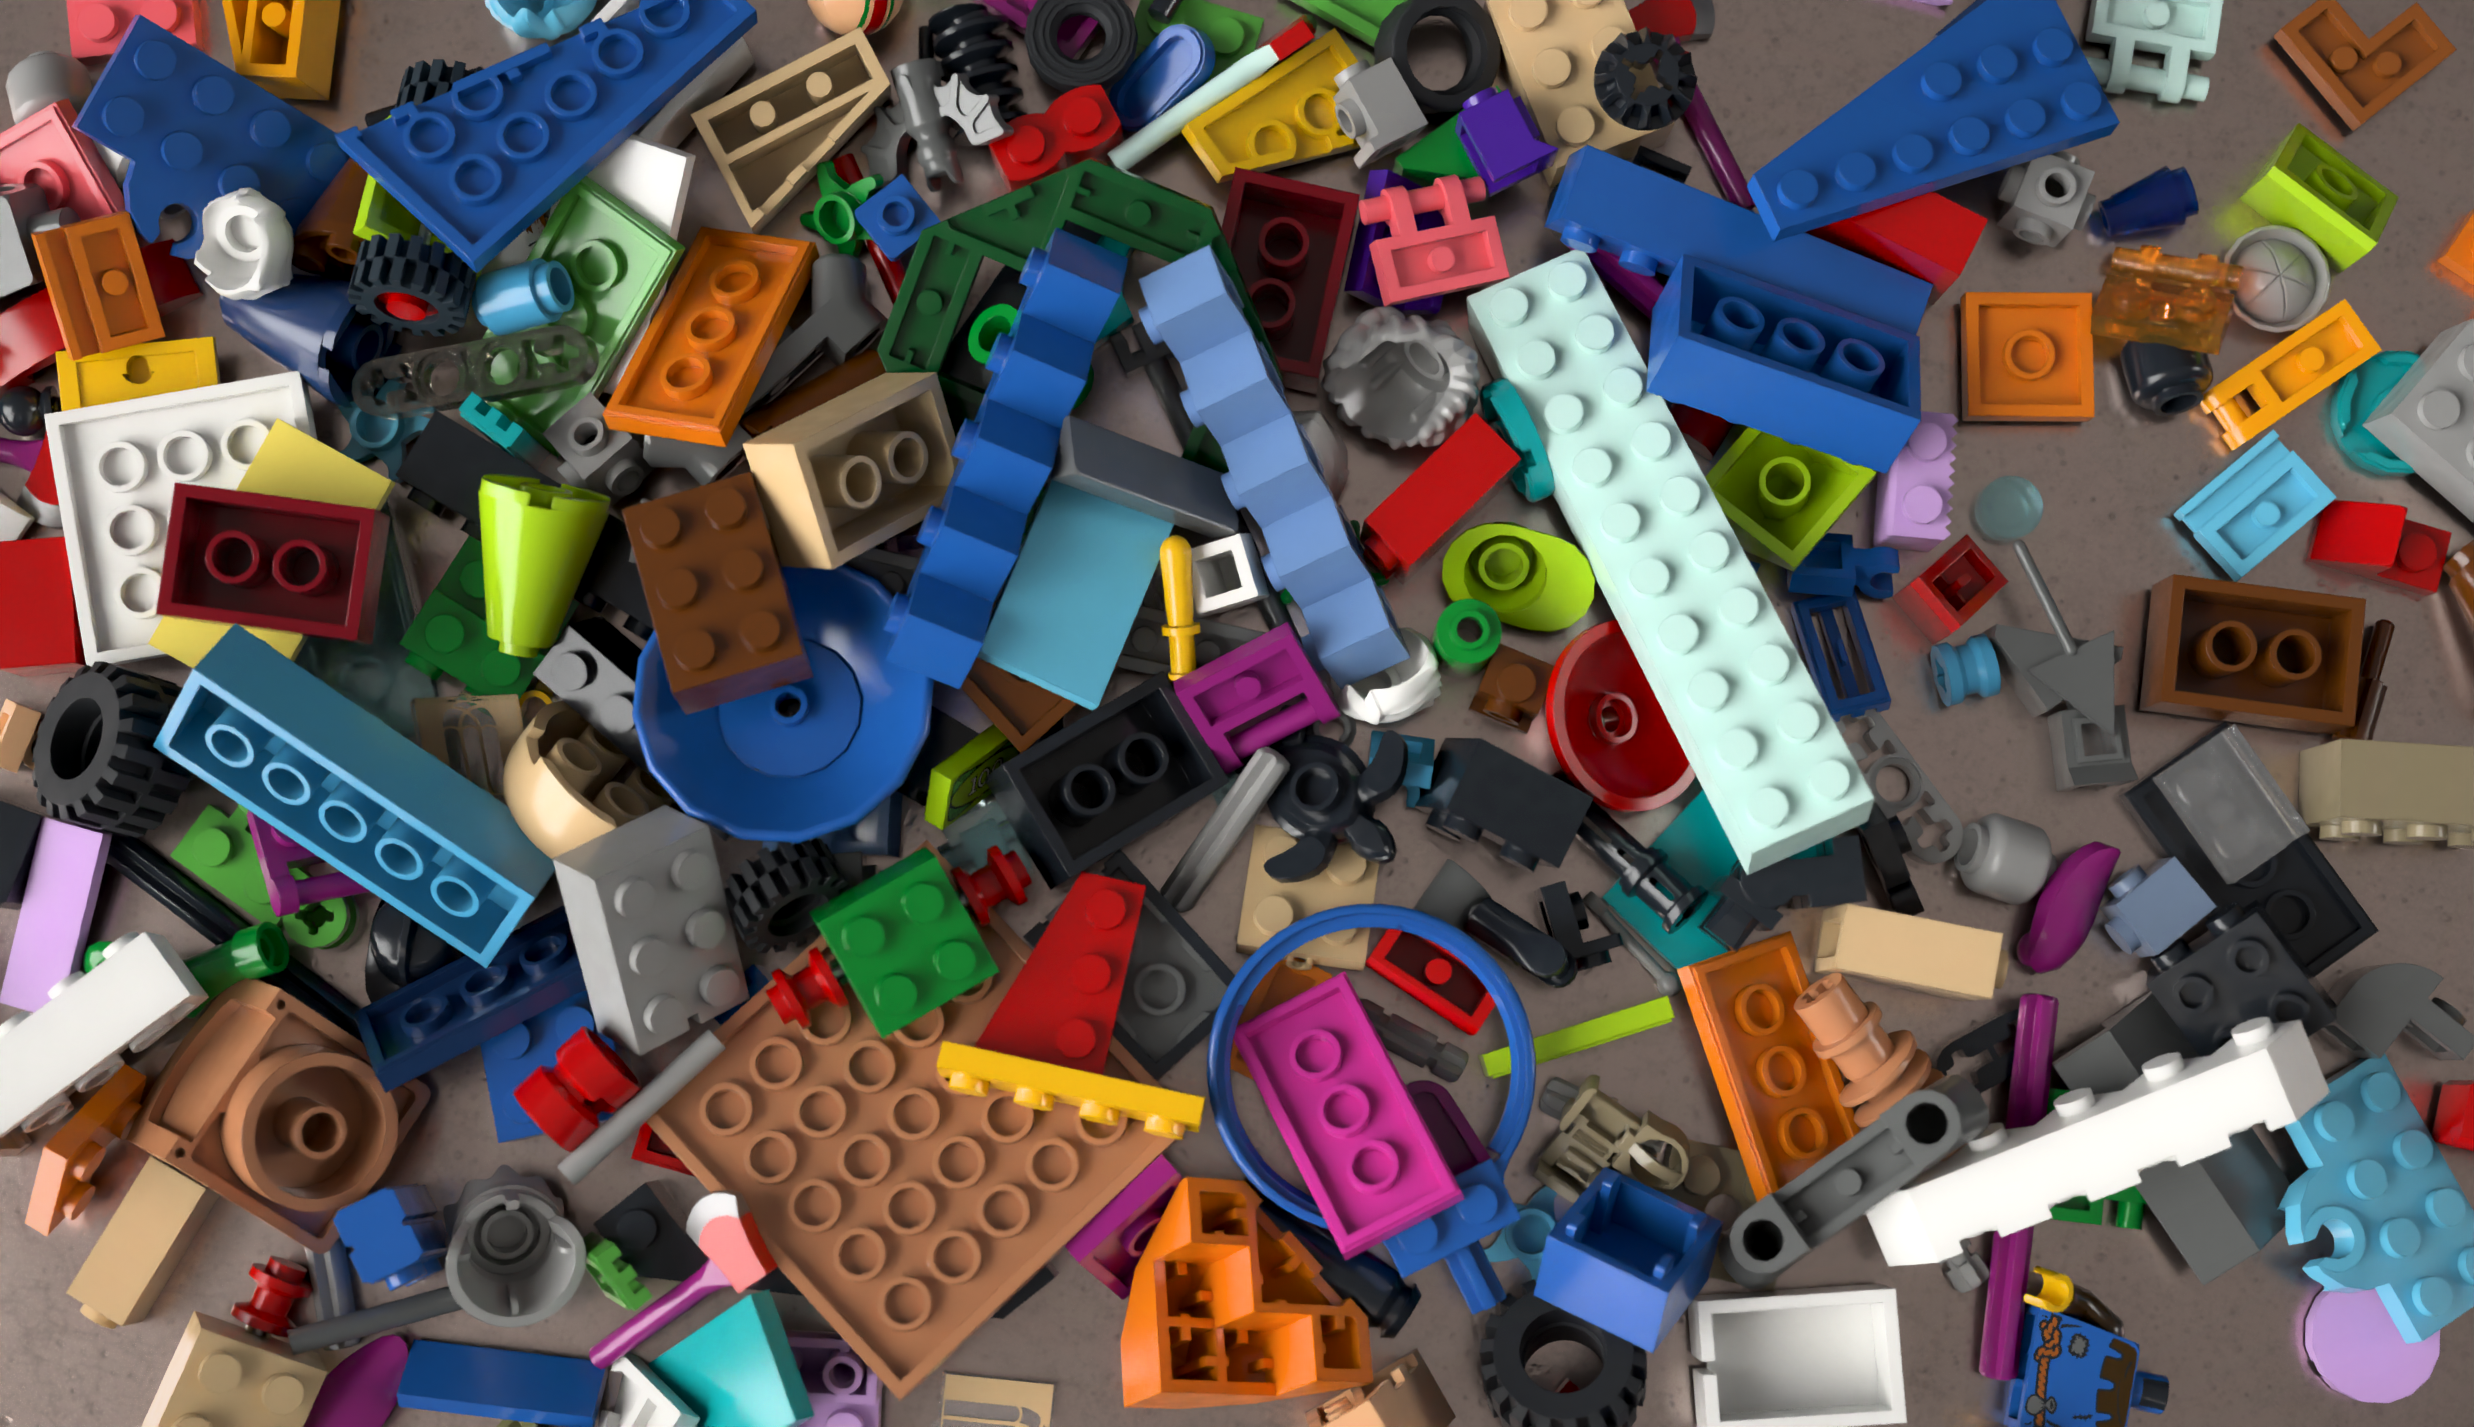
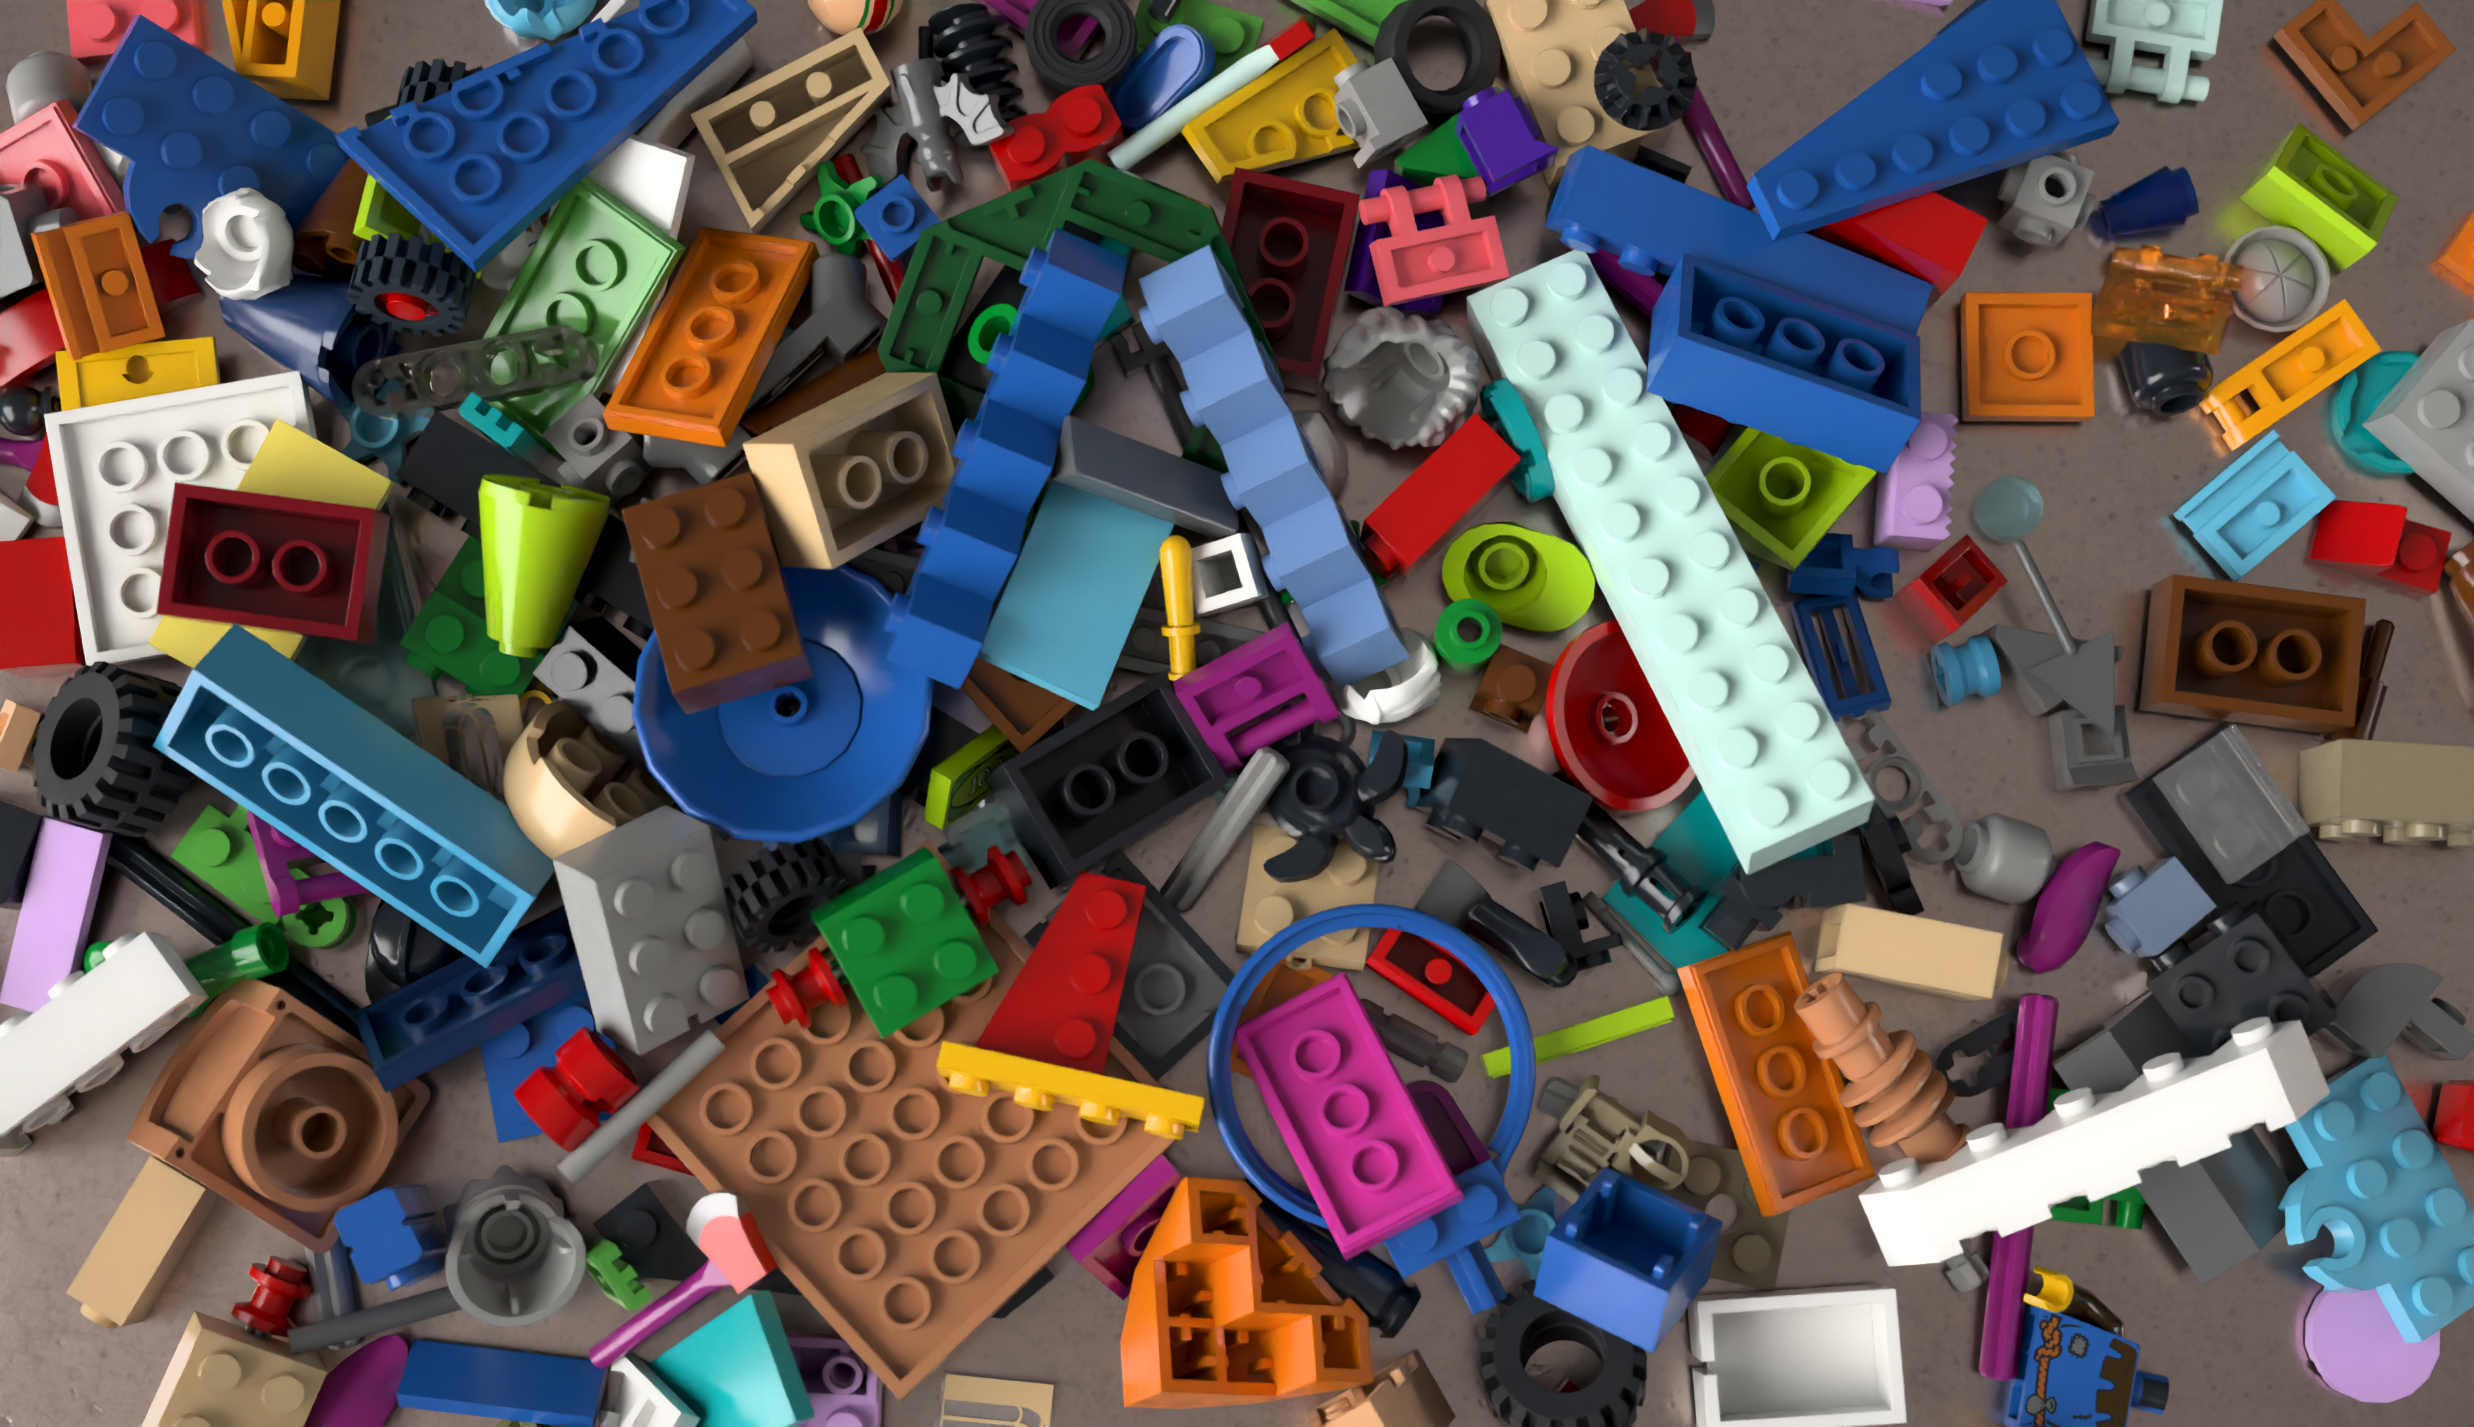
orange plate [25,1064,147,1236] -> none
dark azure brick [472,258,574,336] -> none
dark grey plate [1718,1075,1990,1289] -> none

